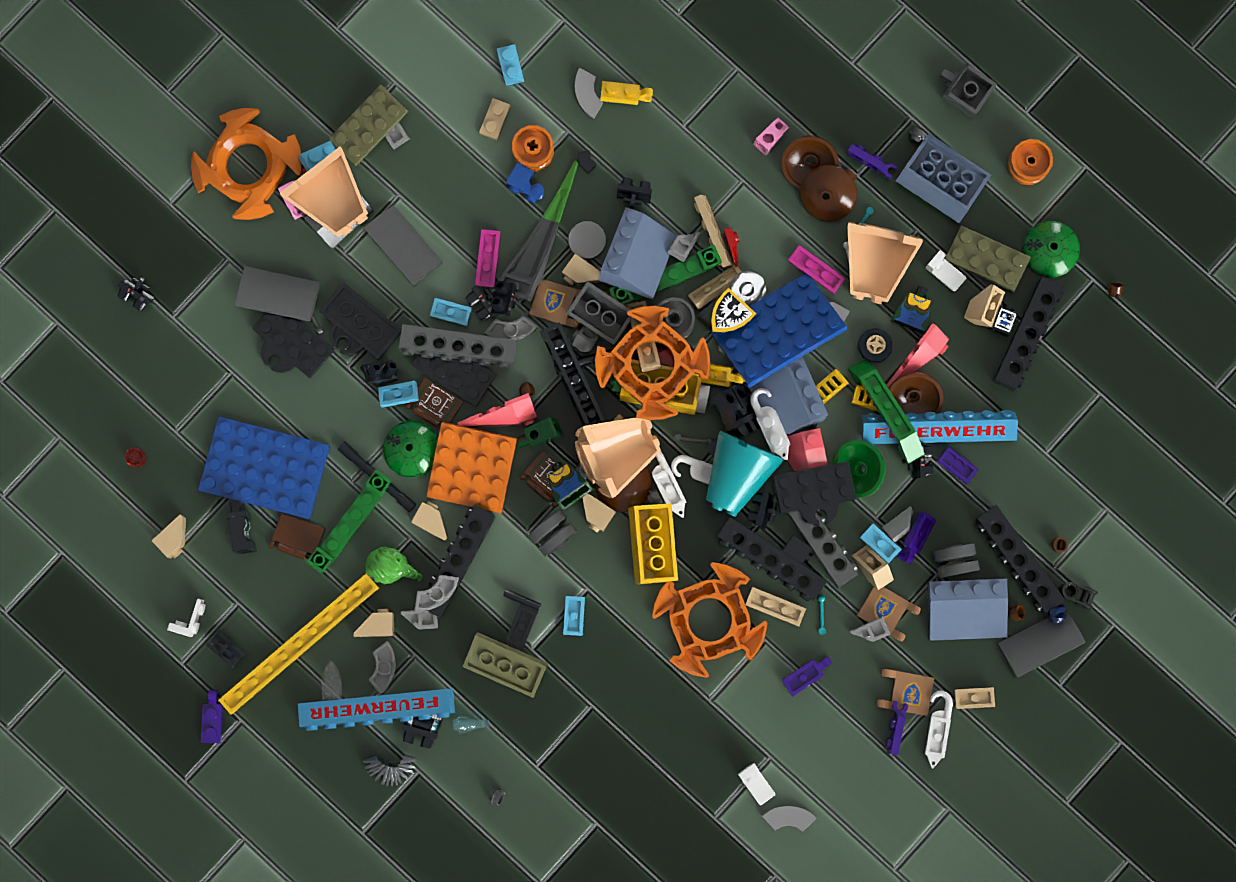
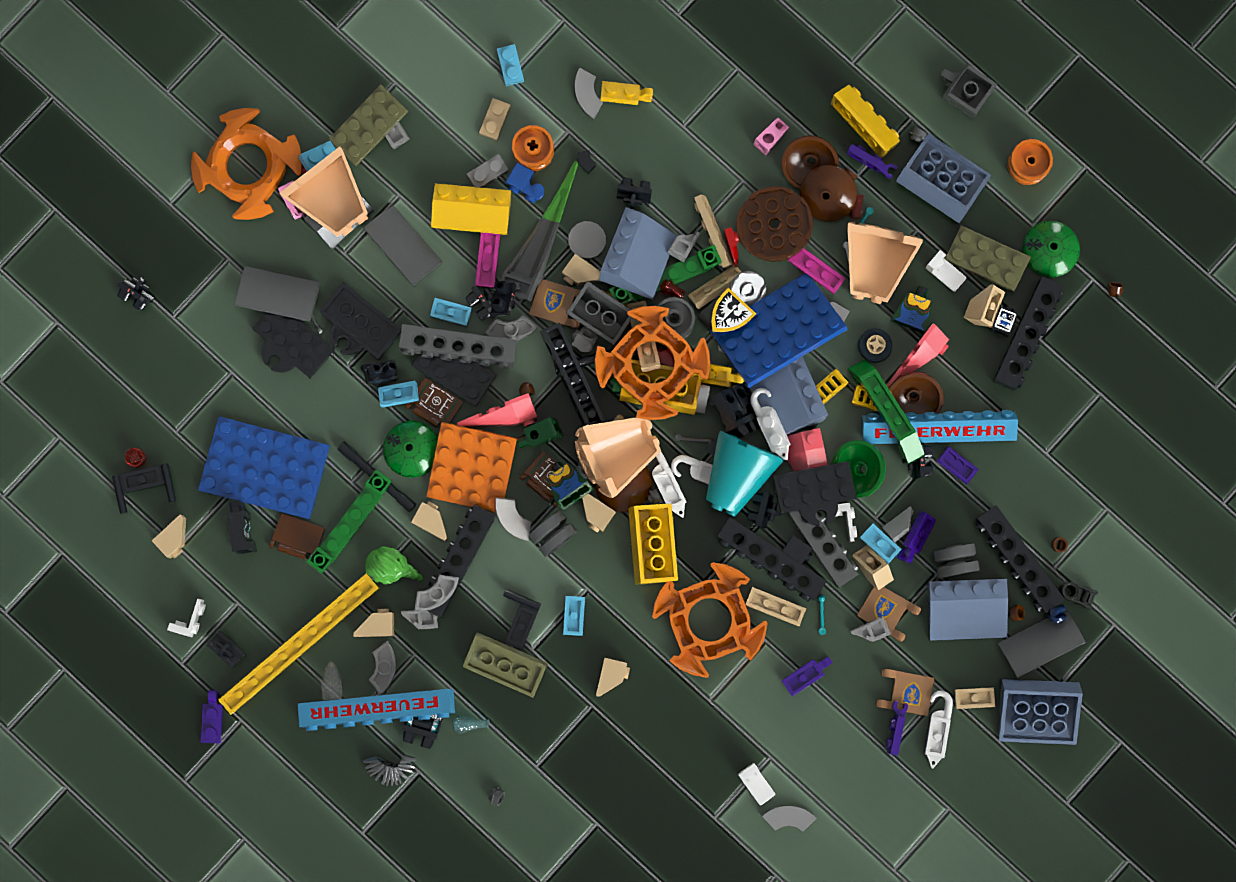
none -> black plate [112,463,176,514]
none -> yellow slope [431,183,511,235]
none -> light grey plate [467,154,509,188]
none -> tile [495,497,531,540]
none -> tan slope [596,658,630,697]
none -> clear red pin [660,279,685,299]
none -> reddish brown plate [736,186,813,262]
none -> yellow slope [831,85,900,159]
none -> white bracket [835,503,857,542]
none -> clear red pin [849,194,864,219]
none -> sand blue slope [998,679,1083,745]

